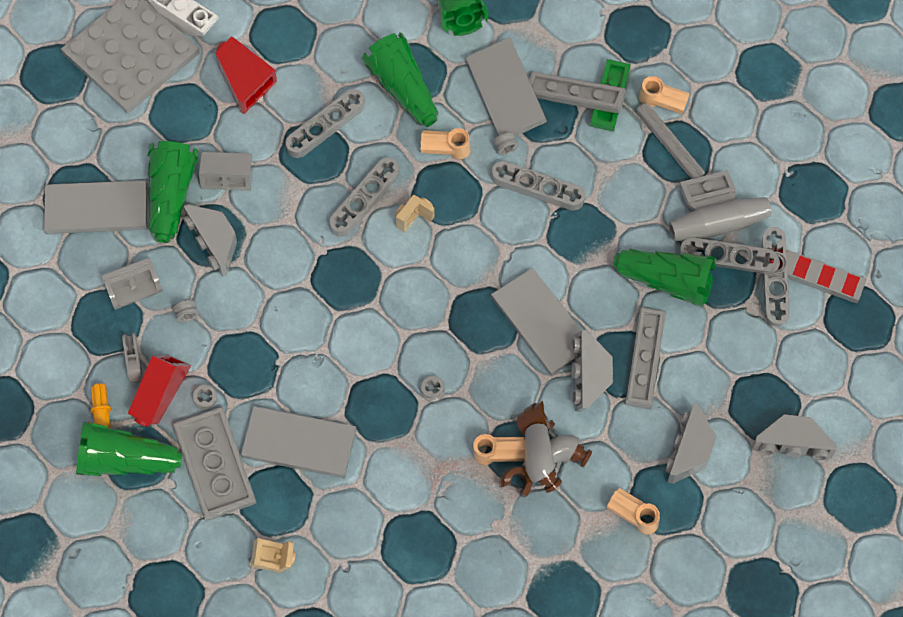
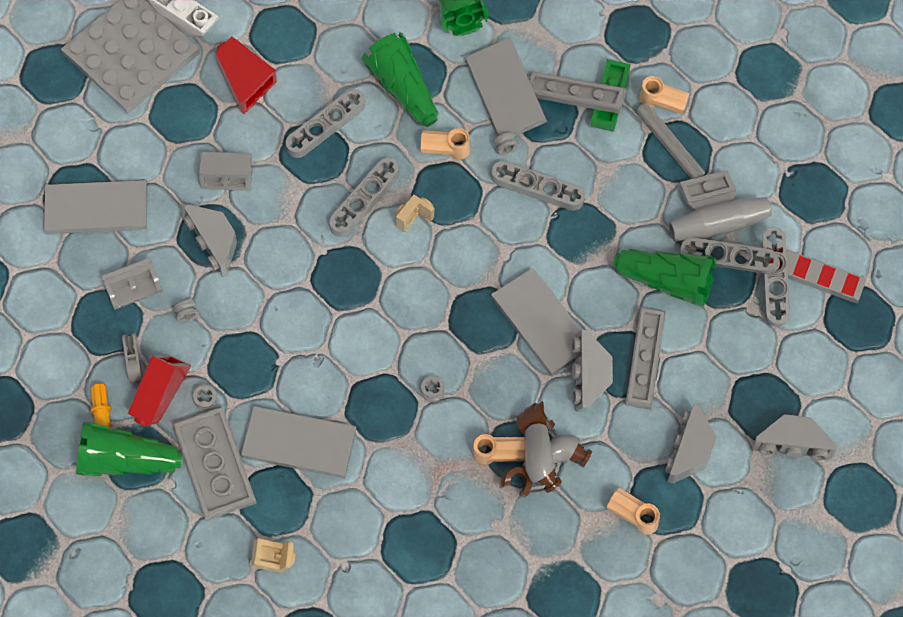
green cone [147,141,199,243] -> none

